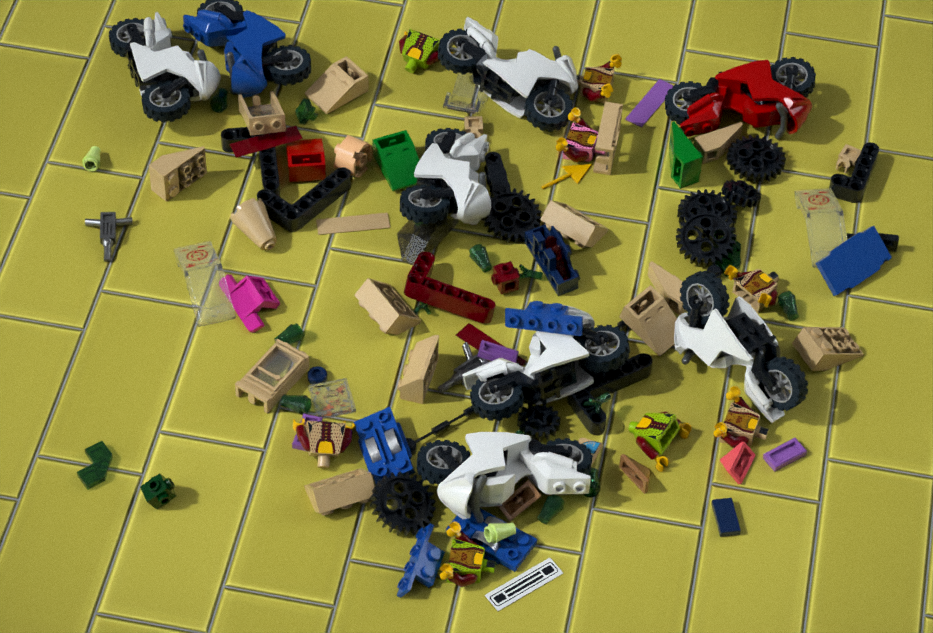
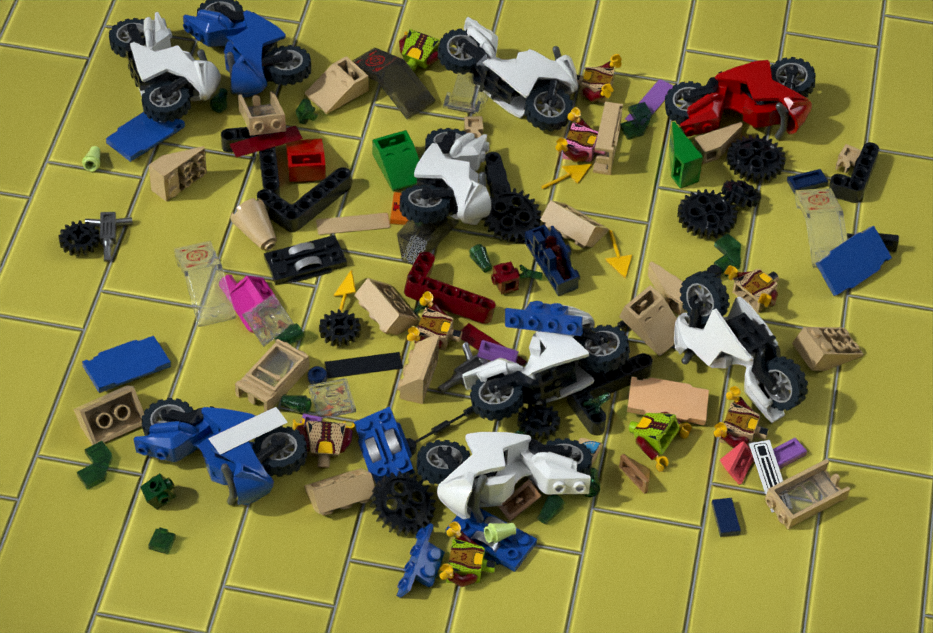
light nougat brick [334,135,373,177] -> none
white sticker [485,558,563,611] -> none
black gear [676,208,737,267] -> none
clear green cone [777,291,799,321] -> none
none -> black gear [58,220,100,257]
none -> tan slope [73,385,144,447]
none -> blue piece [82,336,171,393]
none -> blue piece [106,112,185,162]
none -> blue piece [133,398,307,505]
none -> clear green tile [148,527,176,555]
none -> white sticker [208,407,288,454]
none -> clear tile [242,294,295,347]
none -> black piece [264,235,347,285]
none -> black gear [319,309,361,347]
none -> black sticker [325,352,403,378]
none -> yellow piece [333,270,356,313]
none -> clear smoke windscreen [352,47,436,120]
none -> orange tile [390,192,409,225]
none -> torso [407,291,462,350]
none -> yellow piece [605,230,632,278]
none -> clear green tile [620,102,652,140]
none -> light nougat piece [627,377,709,425]
none -> white sticker [749,440,792,513]
none -> door [765,459,851,530]
none -> dark blue tile [787,169,828,194]

